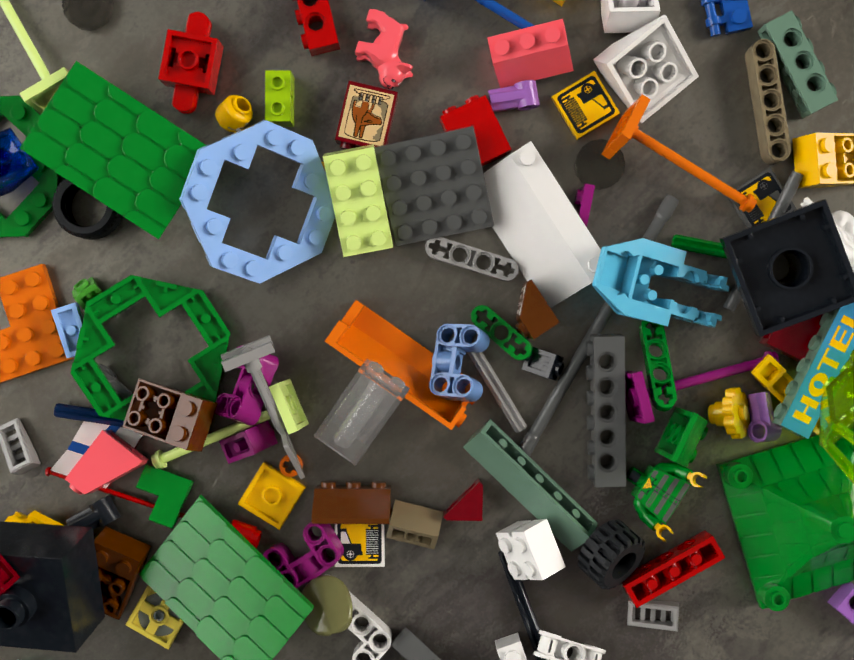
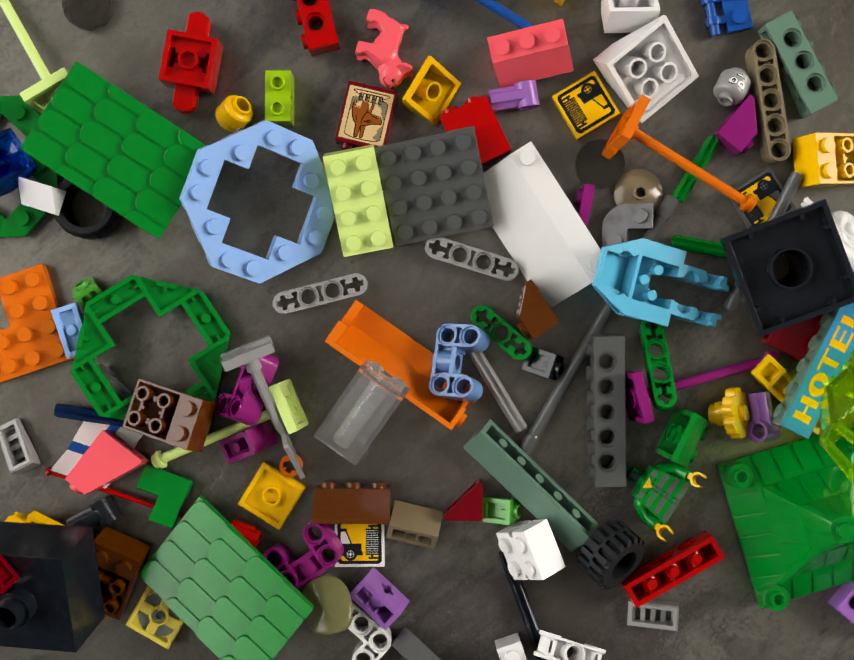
none -> white slope [18,177,66,216]
none -> light grey beam [273,273,368,314]
none -> medium lavender brick [350,567,410,630]
none -> yellow slope [402,55,461,126]
none -> bright green bracket [482,496,522,525]
none -> flat silver plate [602,203,654,247]
none -> dark tan dish [613,169,663,213]
none -> green axle [671,135,720,203]
none -> light grey head [713,67,751,106]
none -> magenta slope [713,94,757,156]

